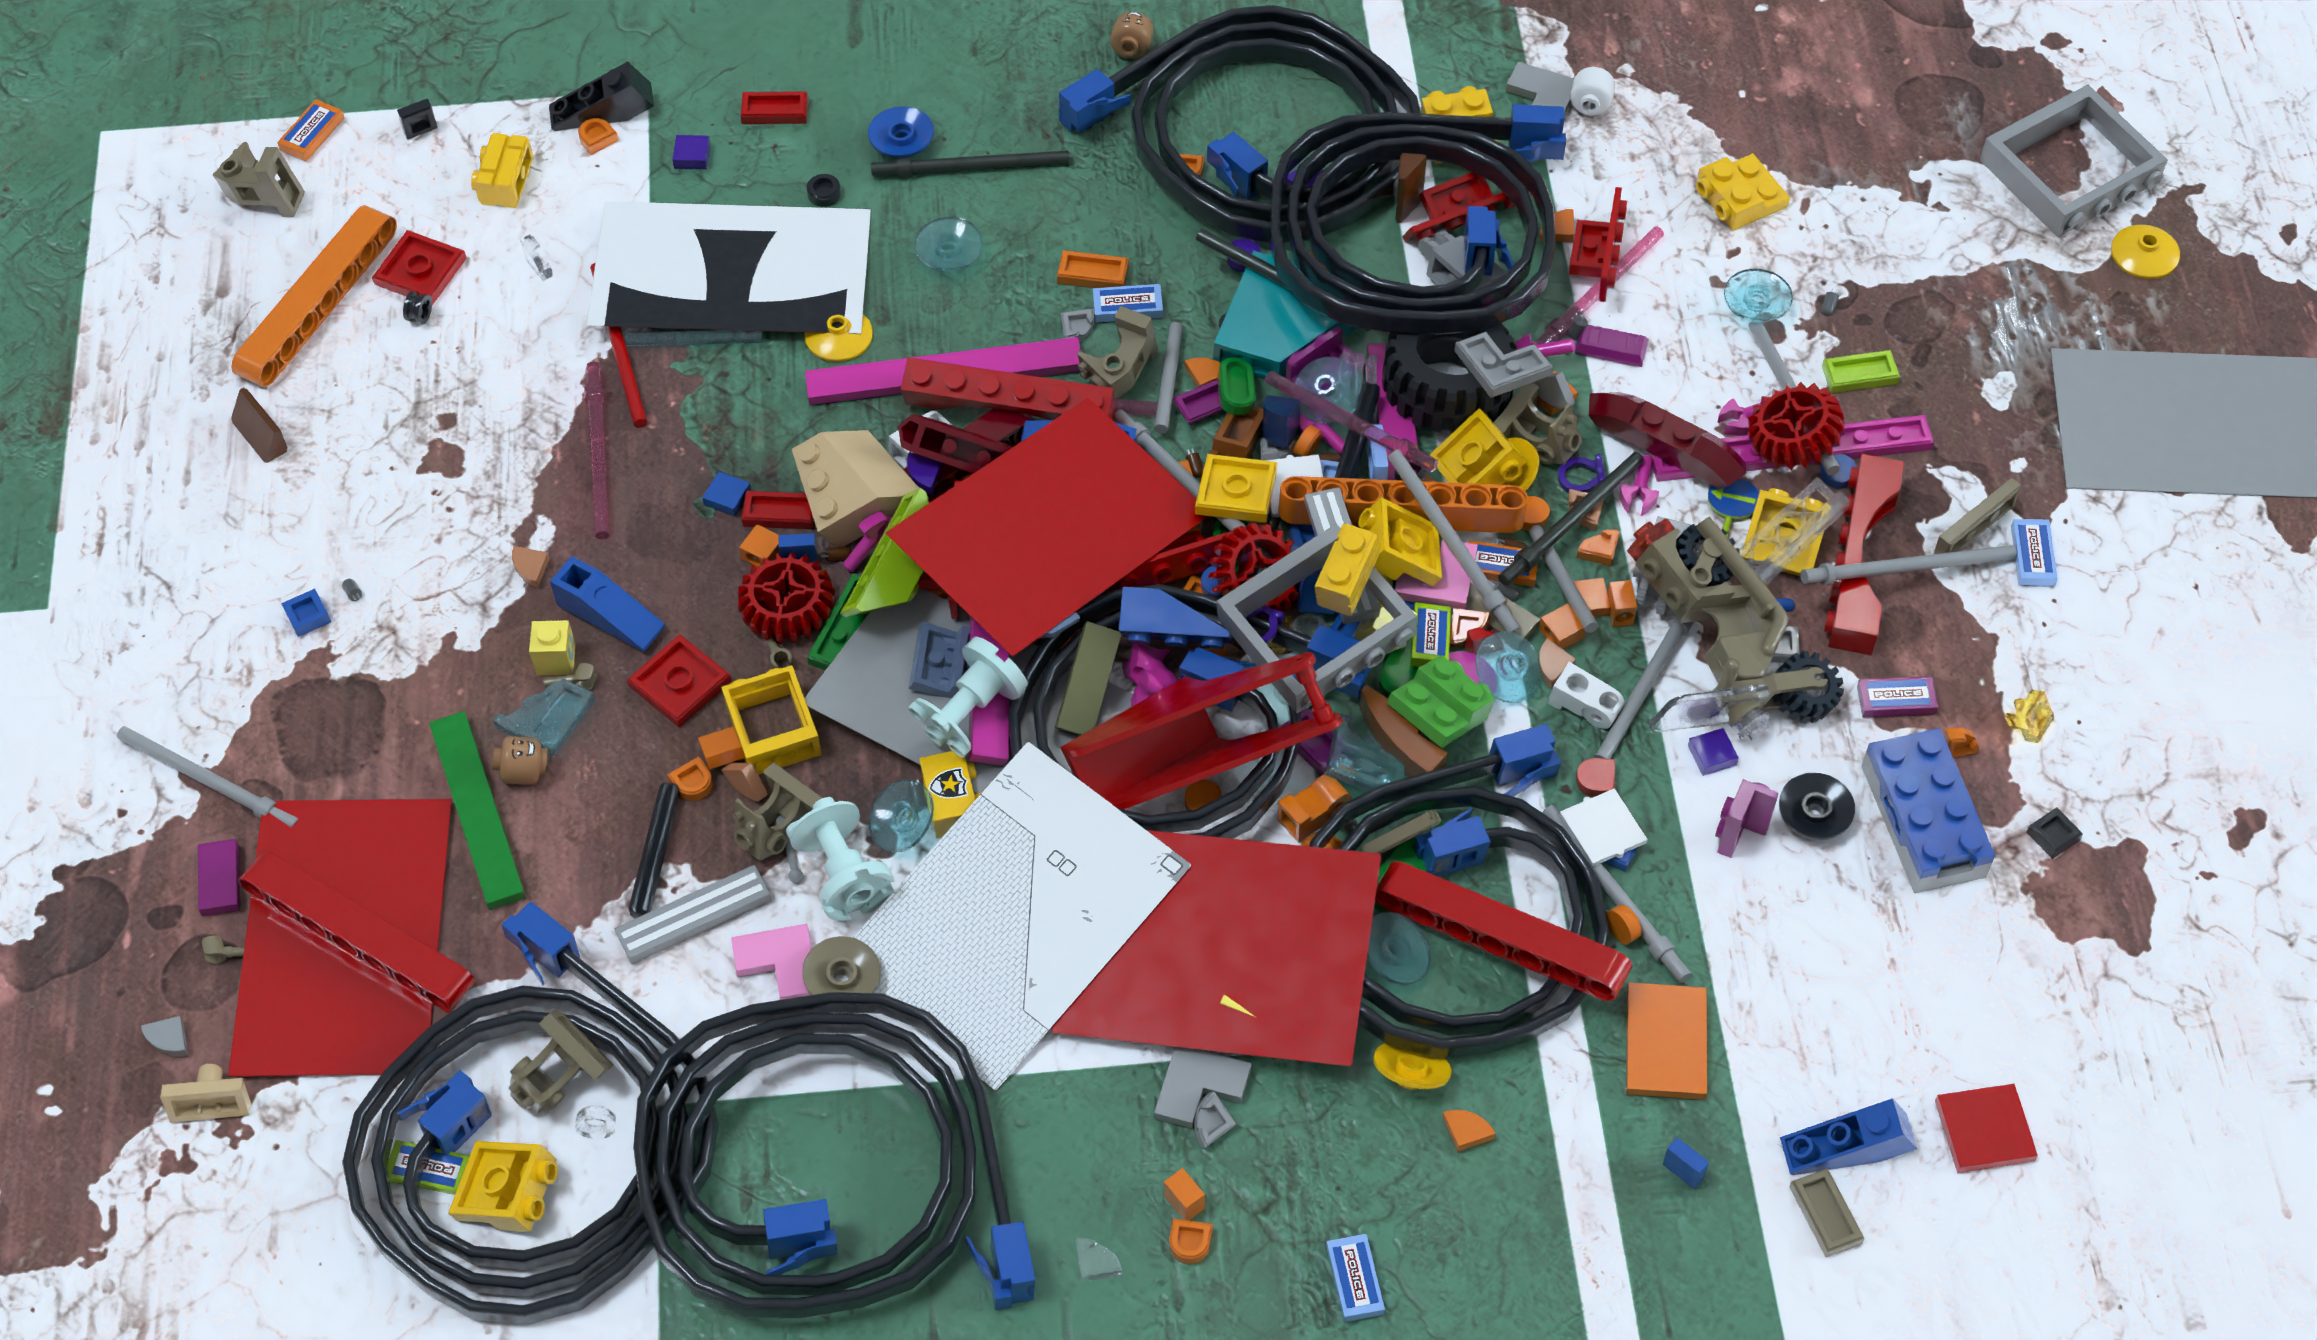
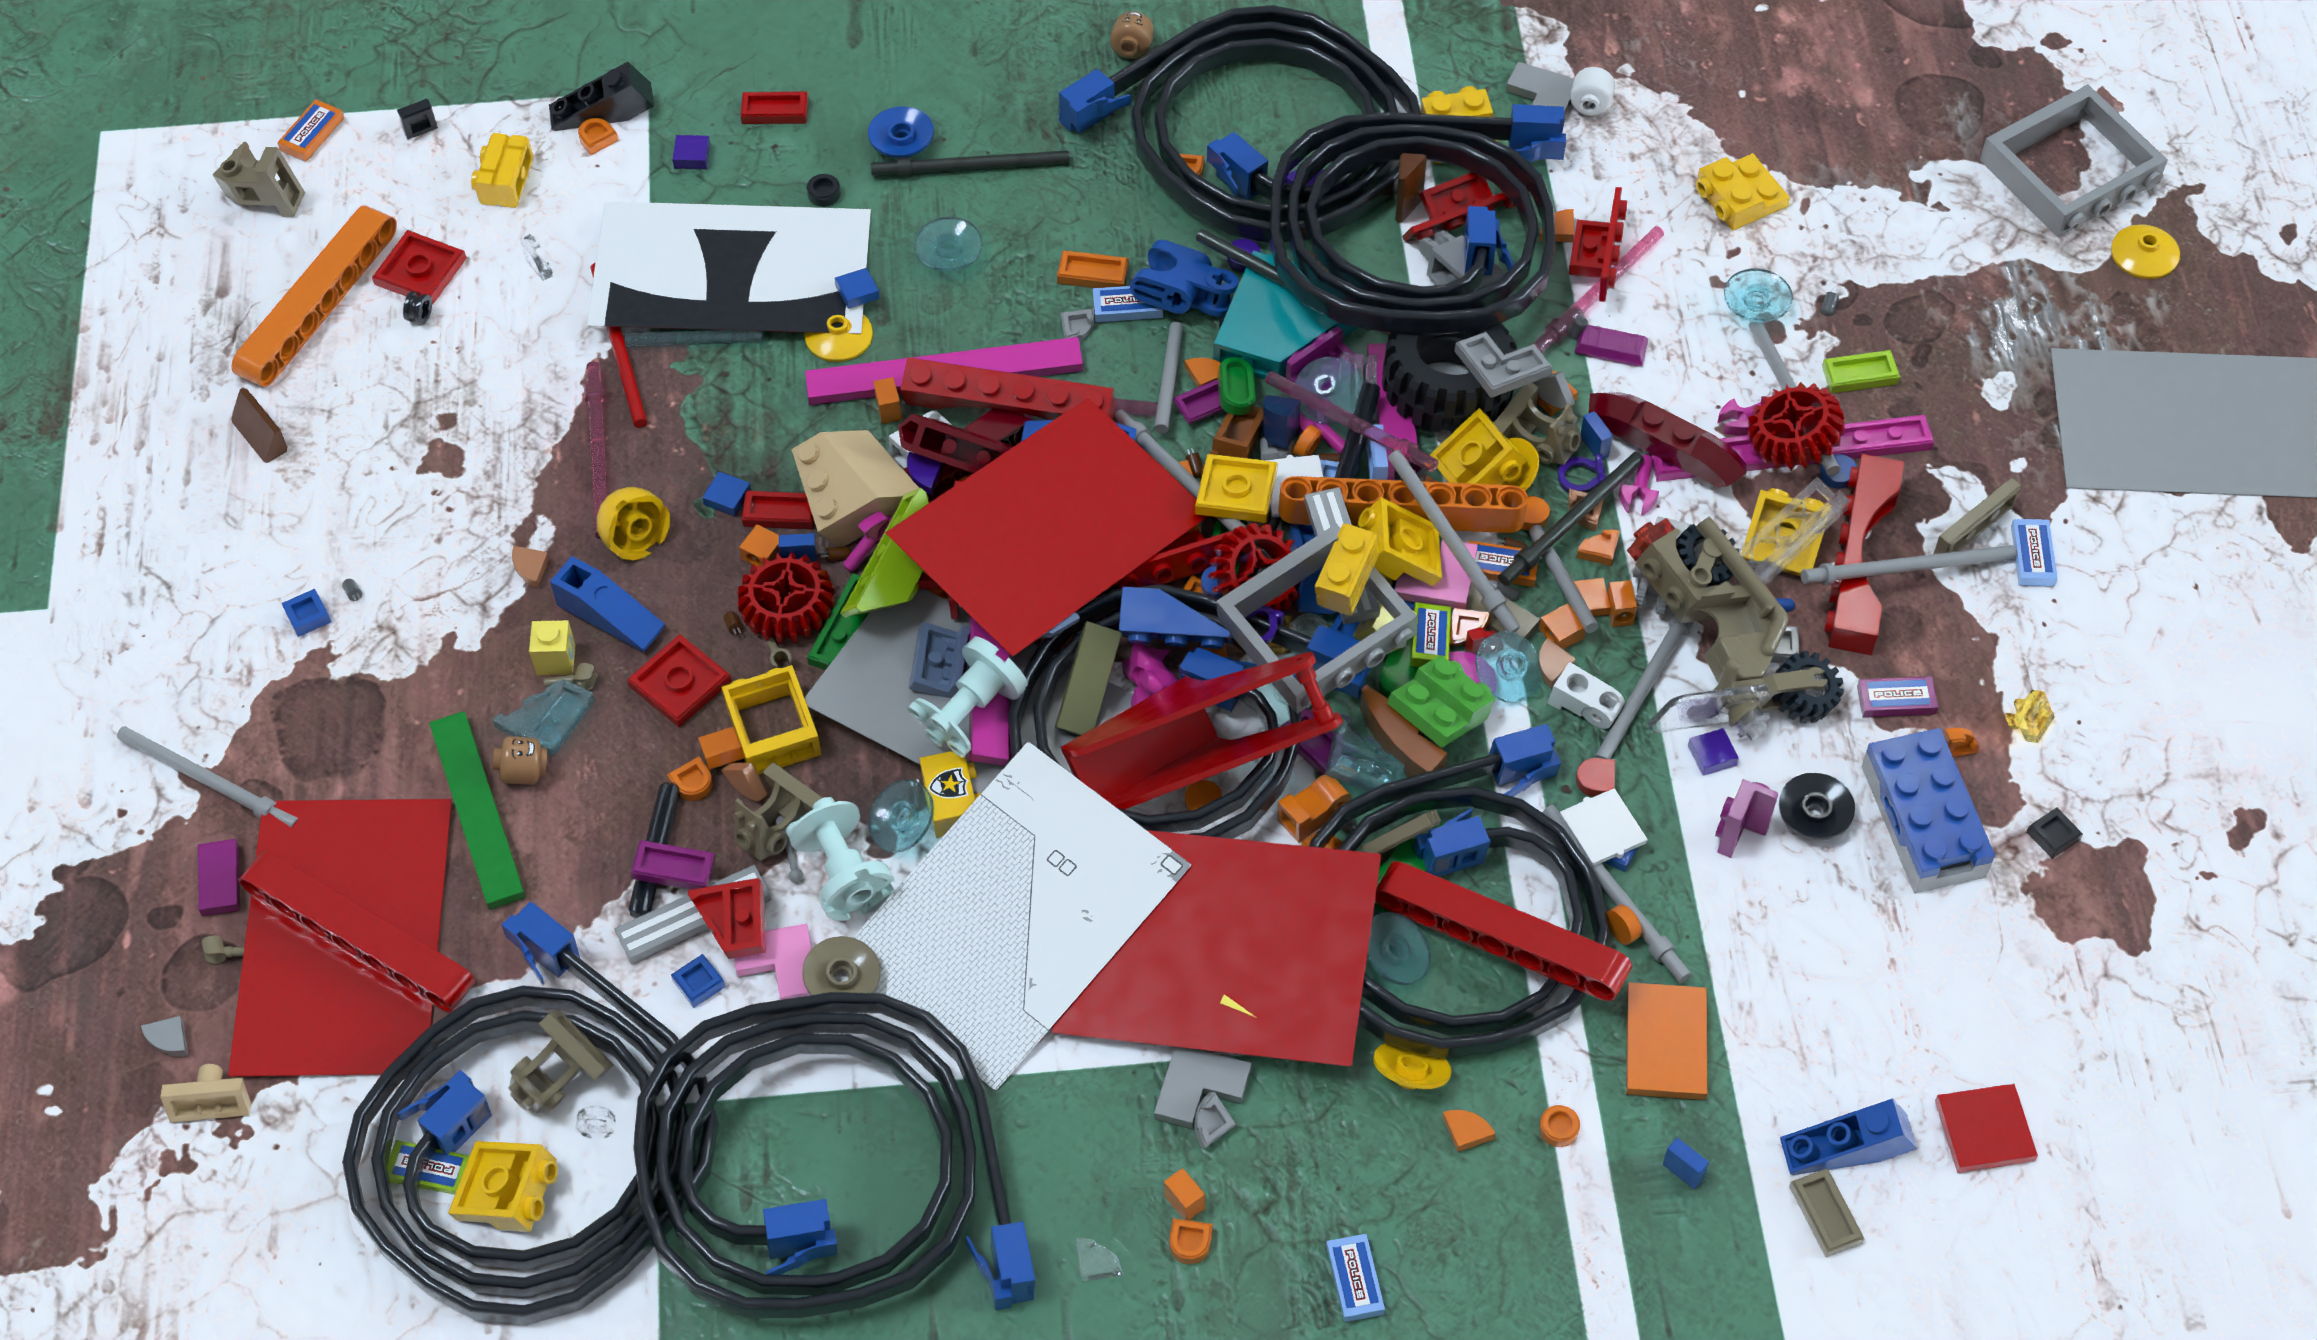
dark tan tile [1077,306,1158,400] -> none
dark pink bar [1515,333,1576,357] -> none
blue piece [1708,478,1759,537] -> none
none -> yellow cylinder [597,487,670,561]
none -> magenta tile [631,840,715,890]
none -> blue tile [671,954,726,1008]
none -> red wing [688,878,766,959]
none -> reddish brown piece [724,611,743,635]
none -> blue tile [835,268,880,309]
none -> orange piece [873,377,902,424]
none -> blue piece [1130,240,1239,317]
none -> orange tile [1539,1105,1580,1147]
none -> blue tile [1580,411,1613,459]

